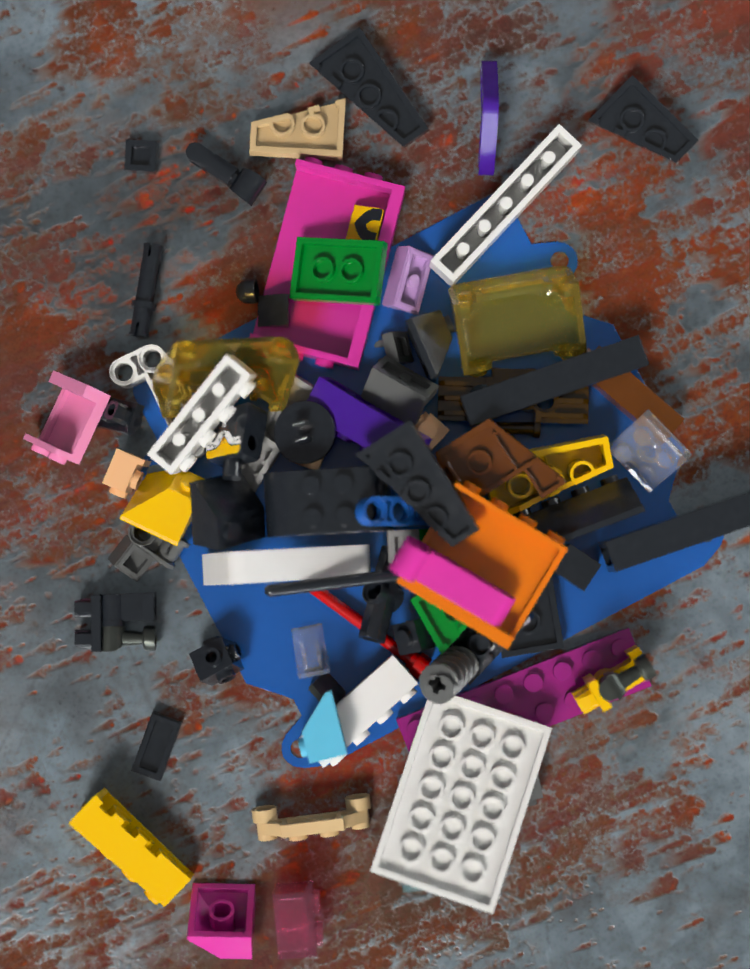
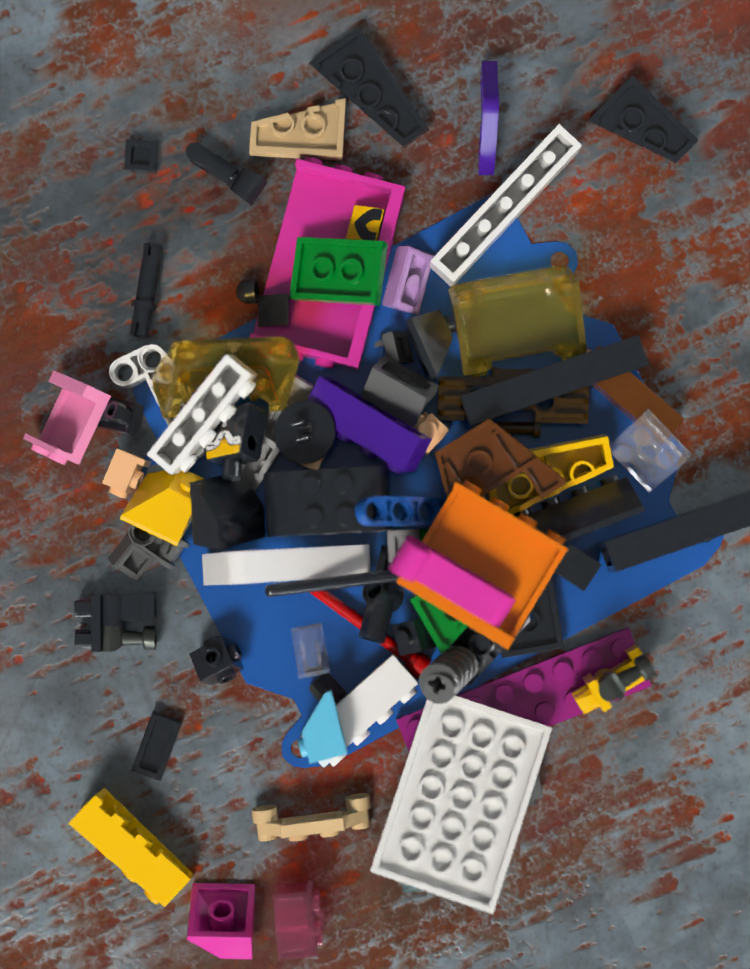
black wing [356,419,480,547] -> none

